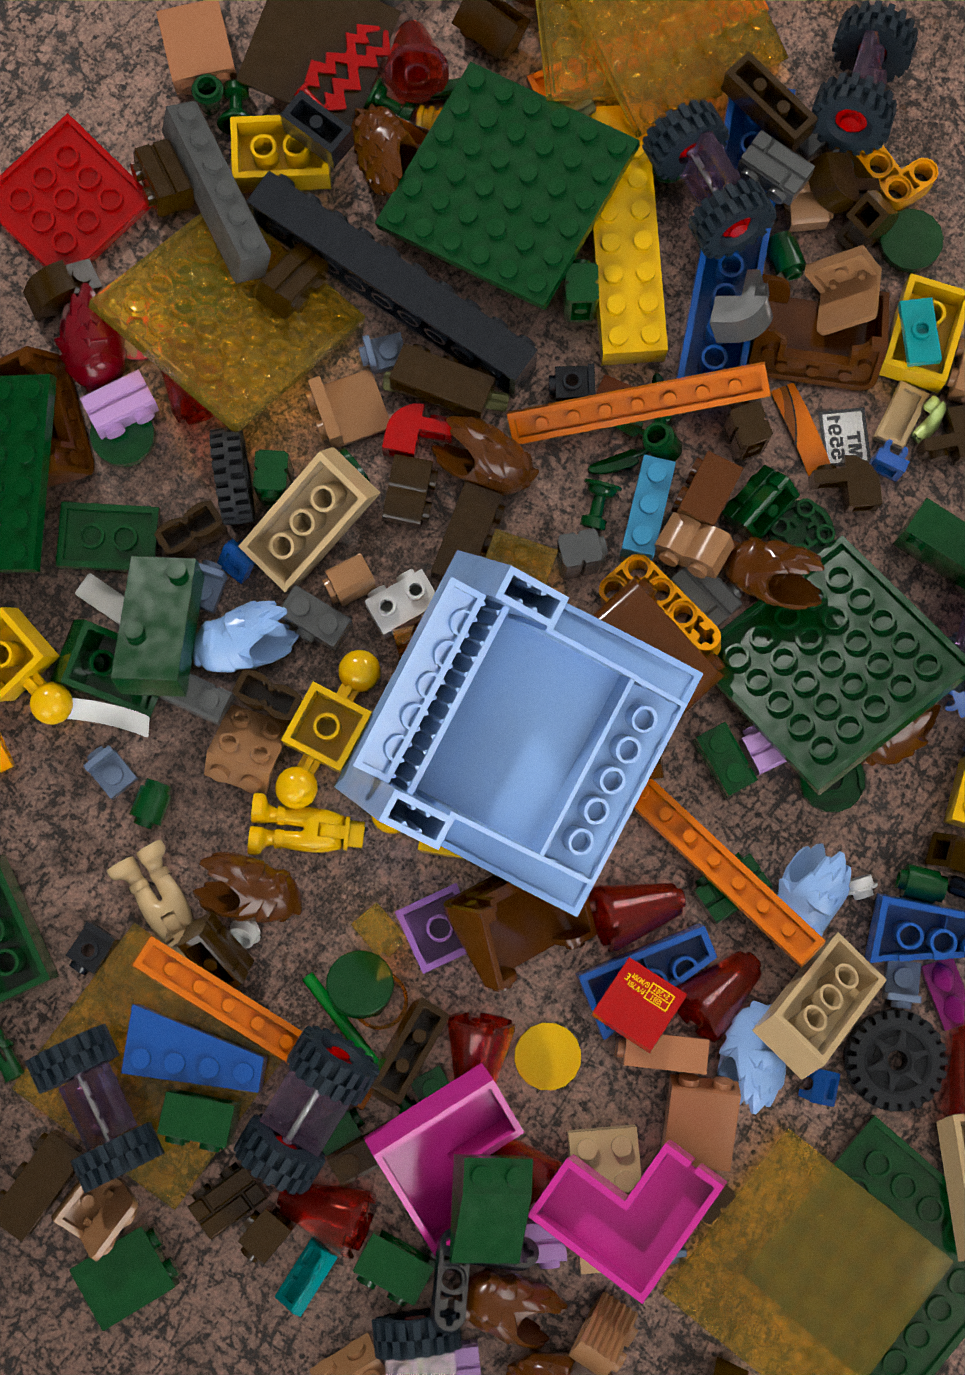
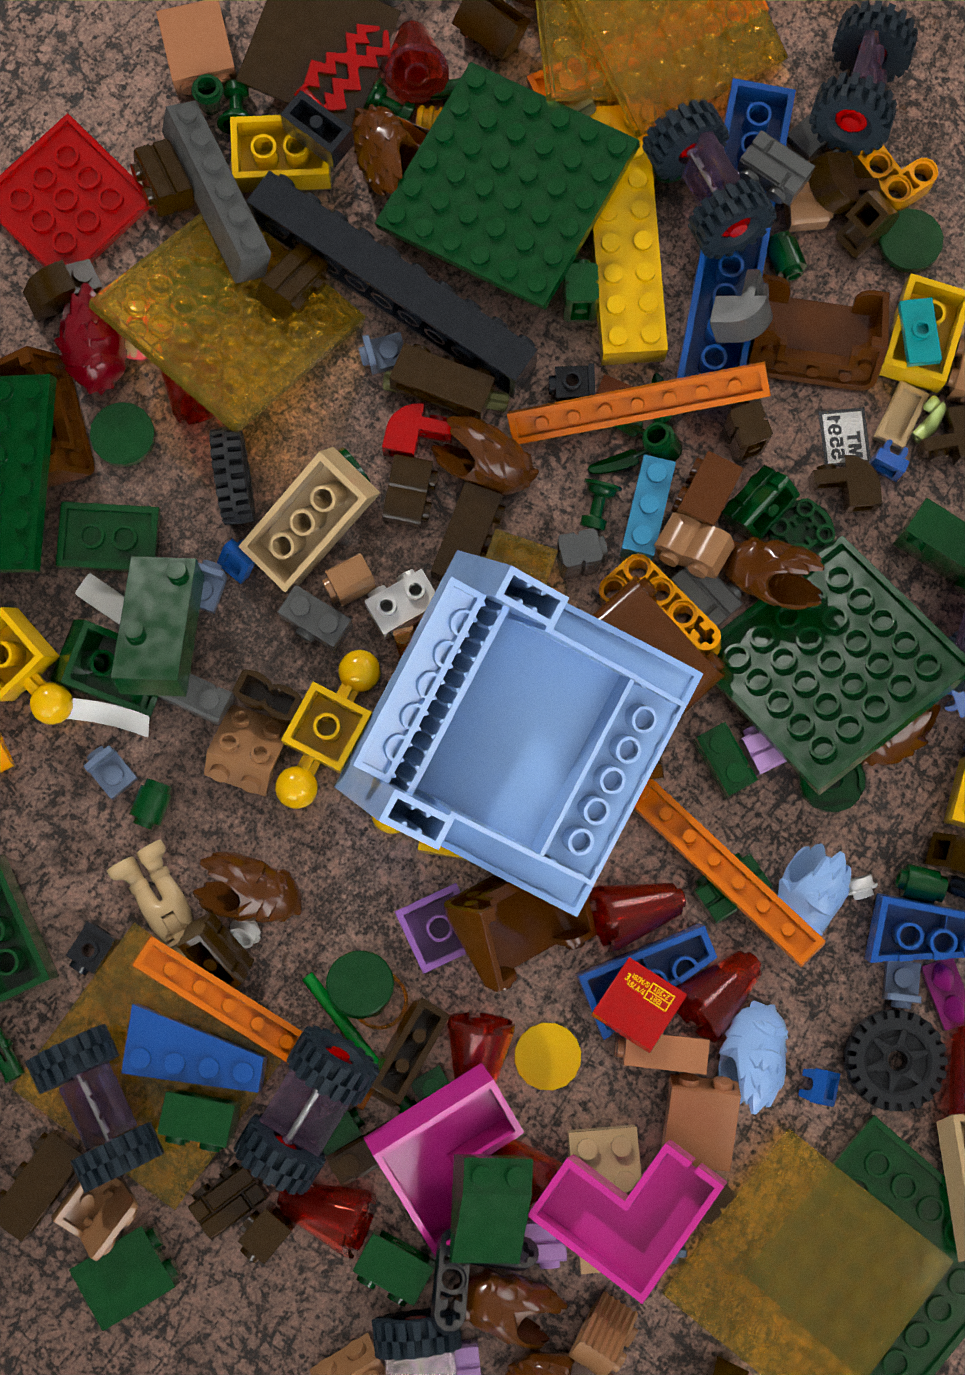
lavender brick [80,369,160,439] -> none
dark brown brick [154,501,228,558] -> none
light blue head [193,601,299,673] -> none
yellow piece [247,793,365,855] -> none
dark green brick [253,450,294,509] -> none
teal plate [275,1237,338,1317] -> none
medium nougat bracket [305,370,390,449] -> none
clear yellow brick [351,902,405,957] -> none
dark brown brick [721,51,818,151] -> none
tan brick [752,932,887,1080] -> none
orange sticker [771,383,831,476] -> none
medium nougat bracket [805,245,882,336] -> none

